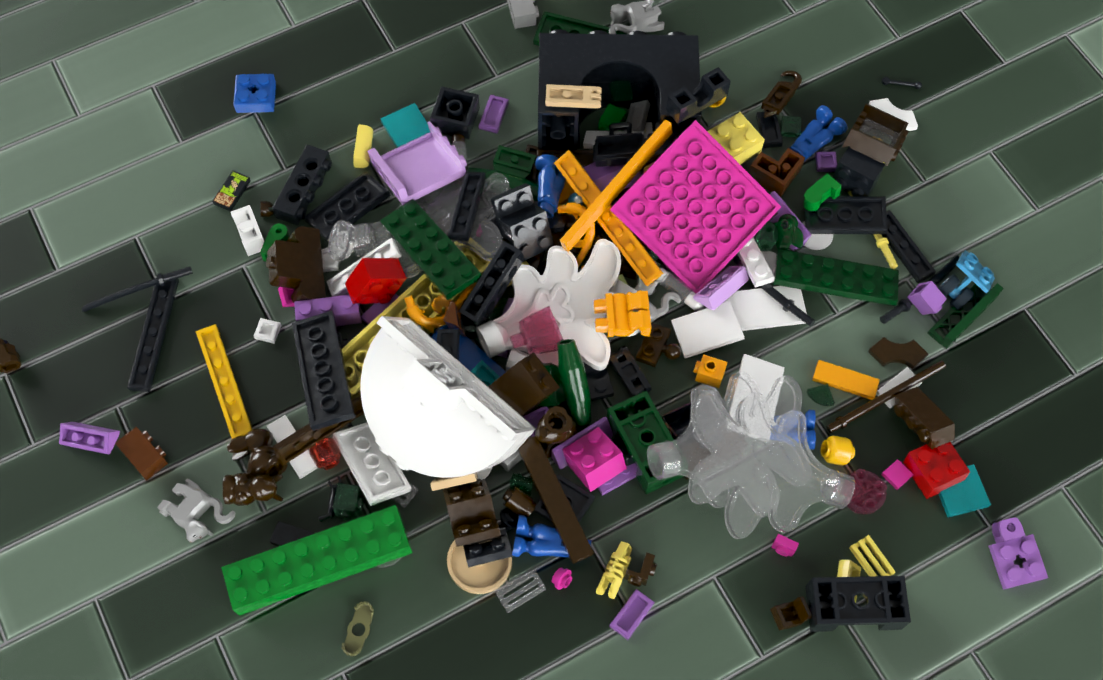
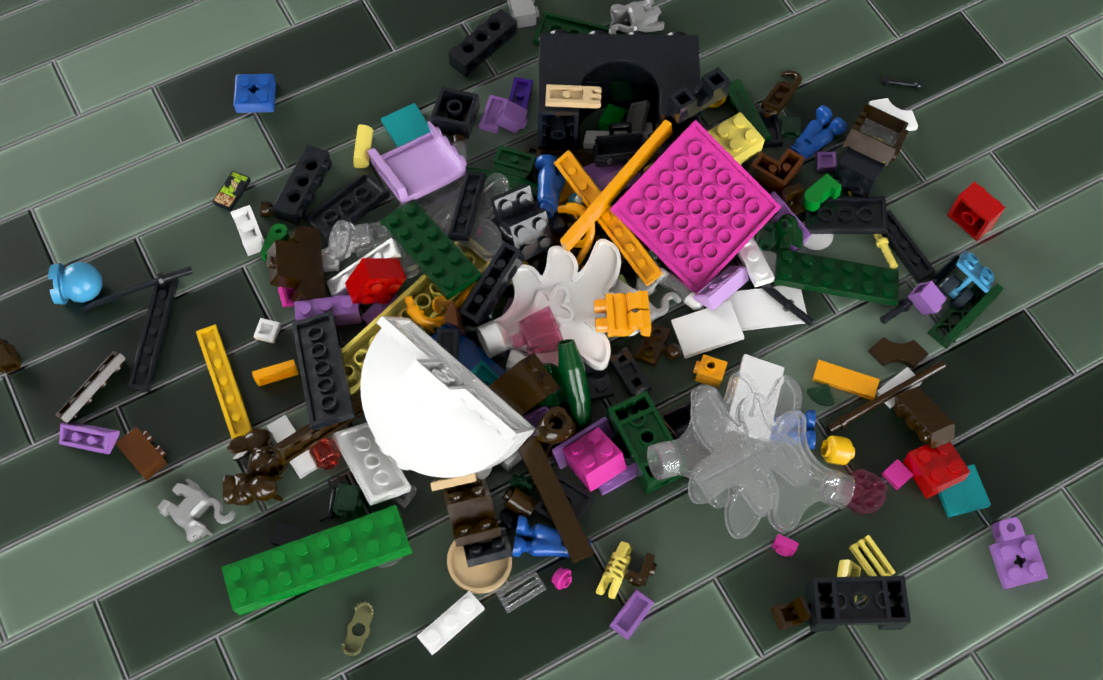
none -> dark azure tile [48,262,103,305]
none -> plate [54,351,126,423]
none -> light orange tile [252,359,299,386]
none -> white plate [417,591,485,655]
none -> black brick [448,9,517,77]
none -> medium lavender brick [495,100,528,134]
none -> dark purple plate [509,77,533,109]
none -> dark green fence [726,79,771,143]
none -> dark brown bracket [780,183,805,215]
none -> red brick [947,181,1006,241]

